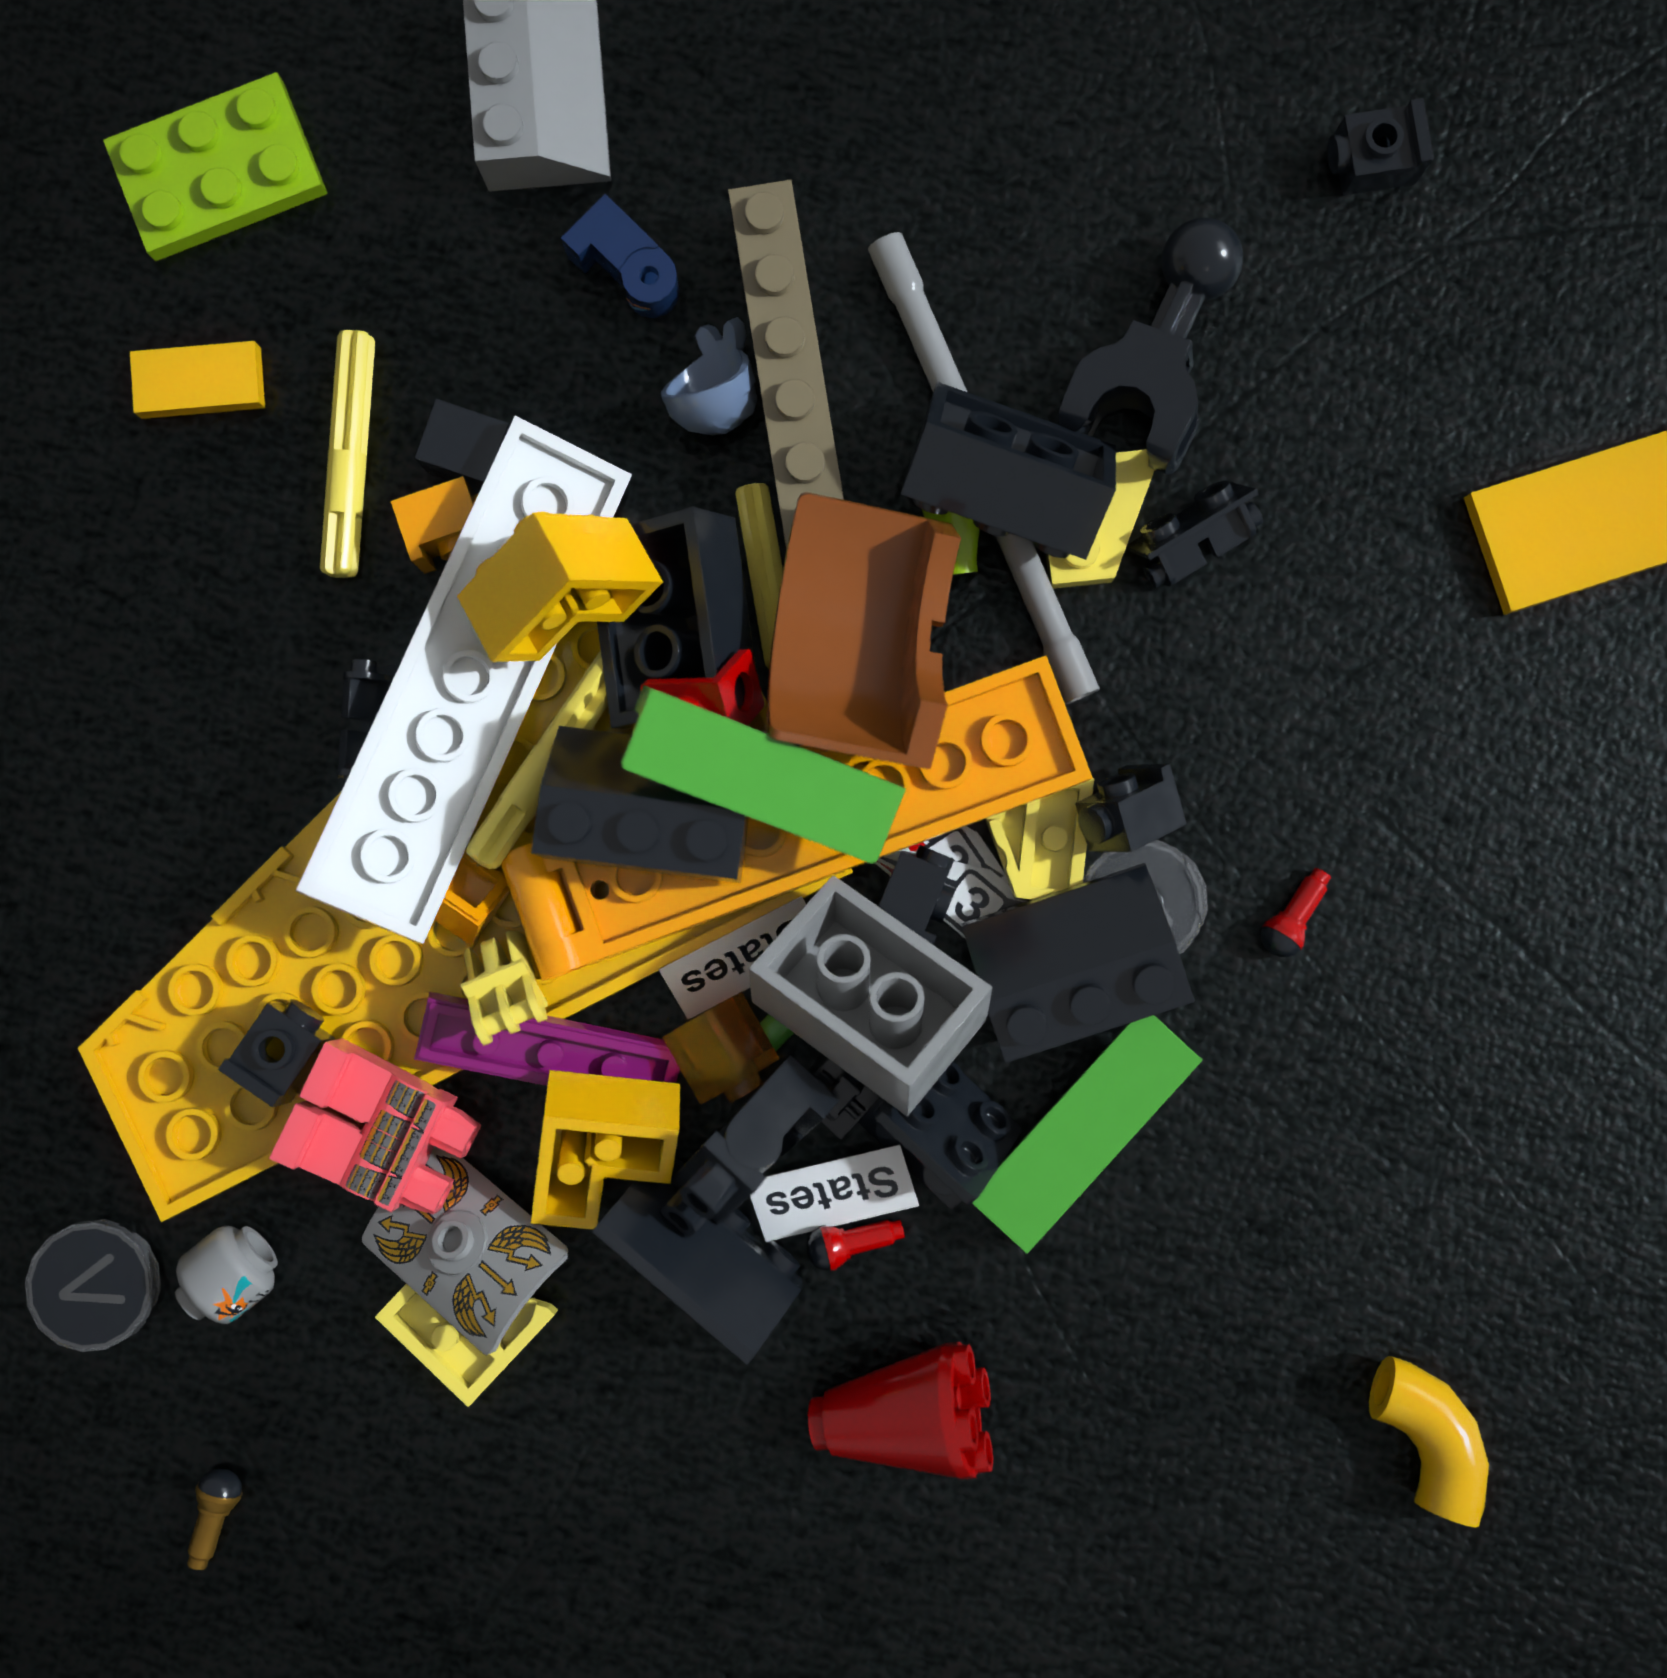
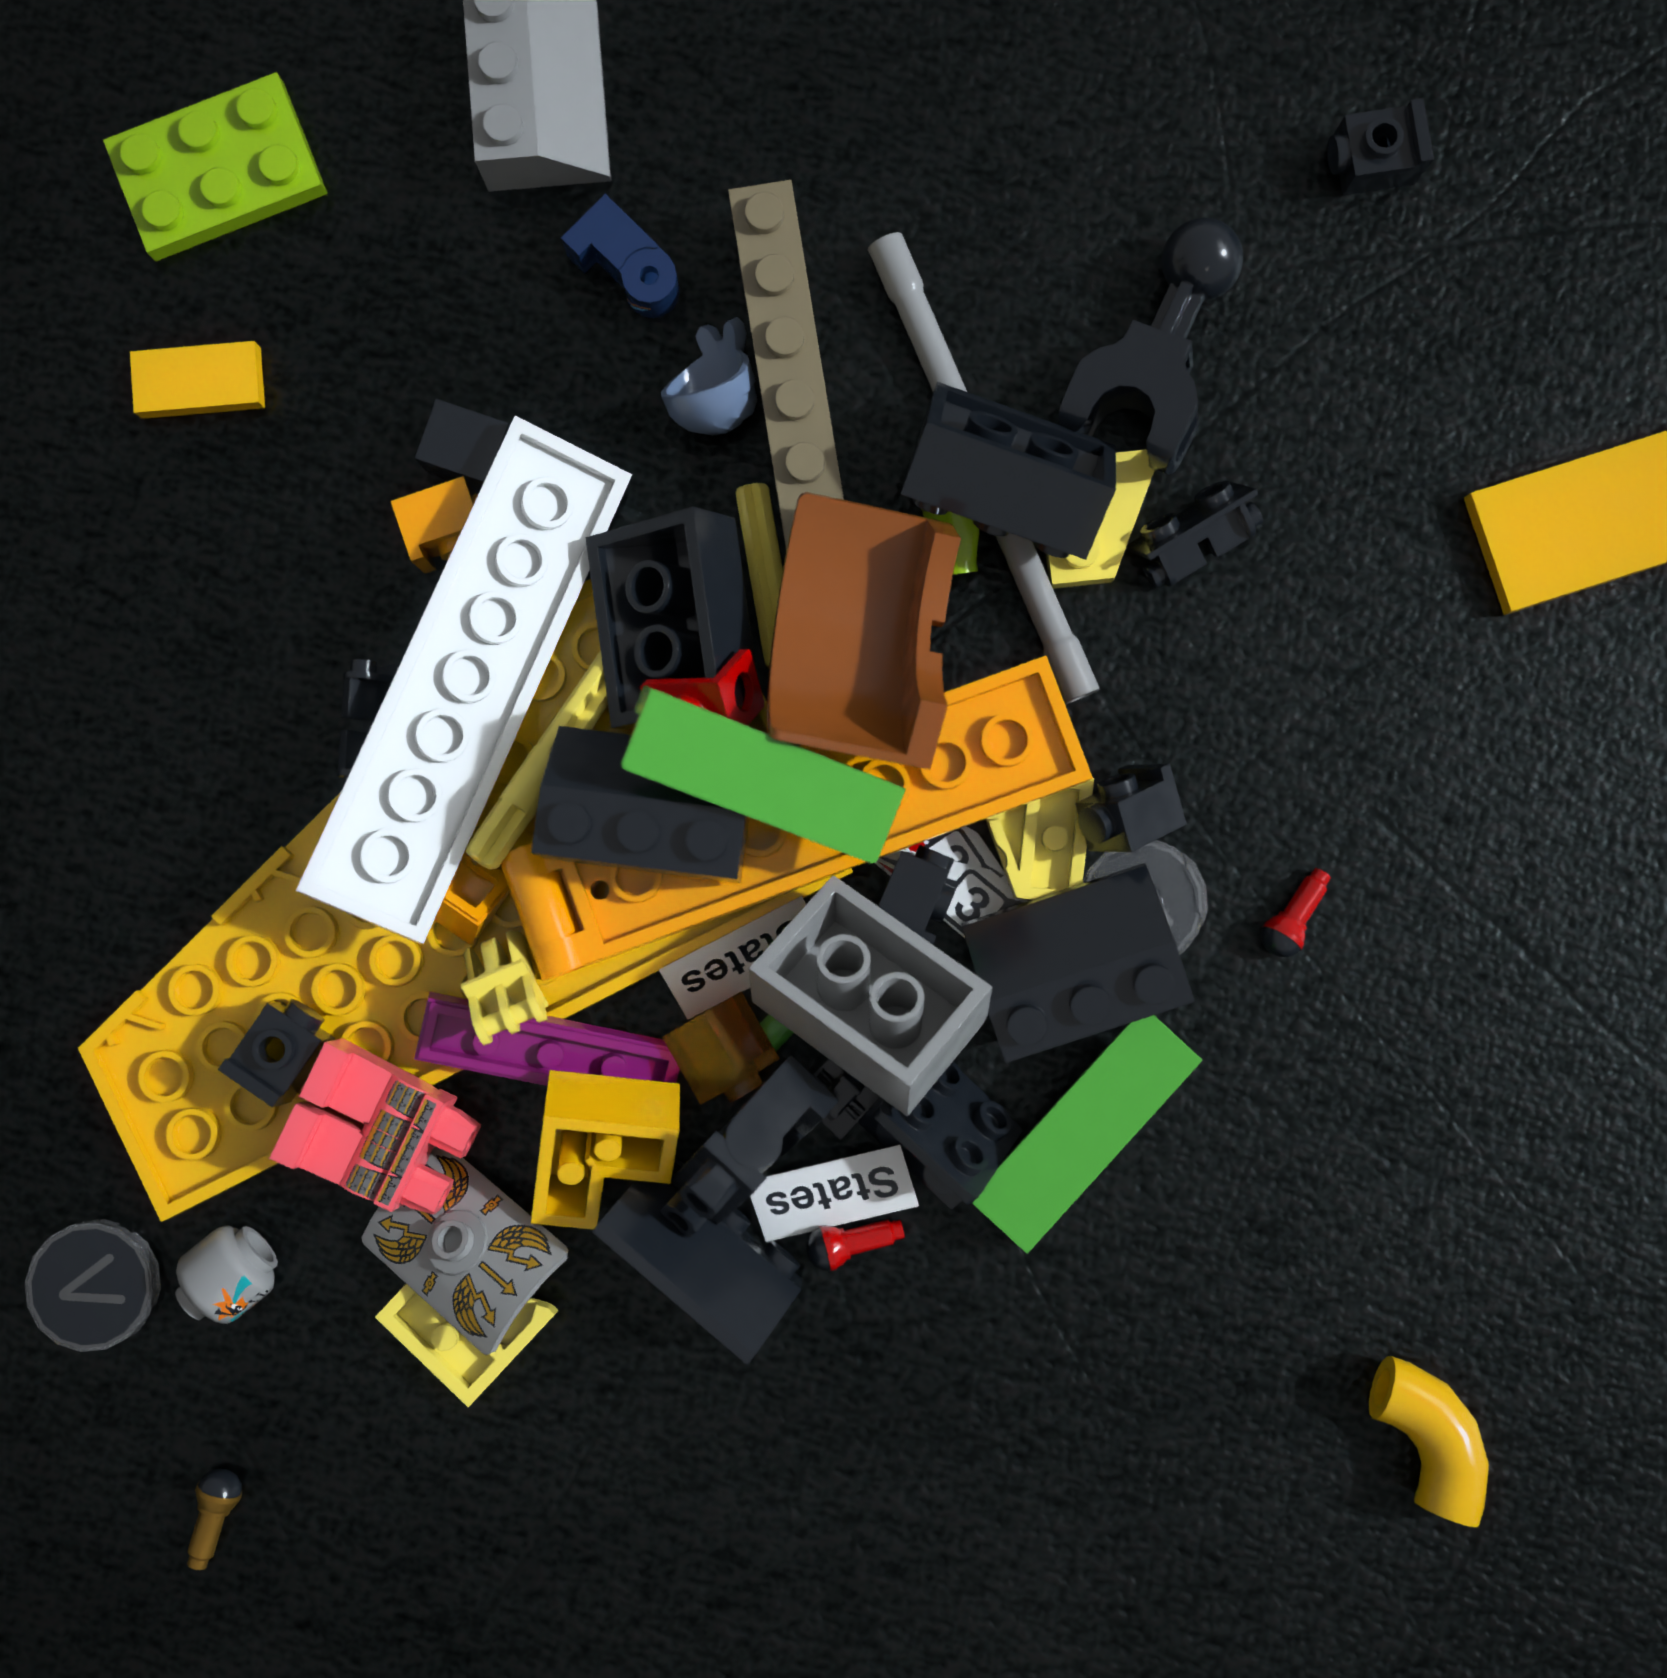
light yellow axle [320,330,375,578] -> none
yellow brick [457,511,663,662] -> none
red cone [808,1341,993,1479] -> none

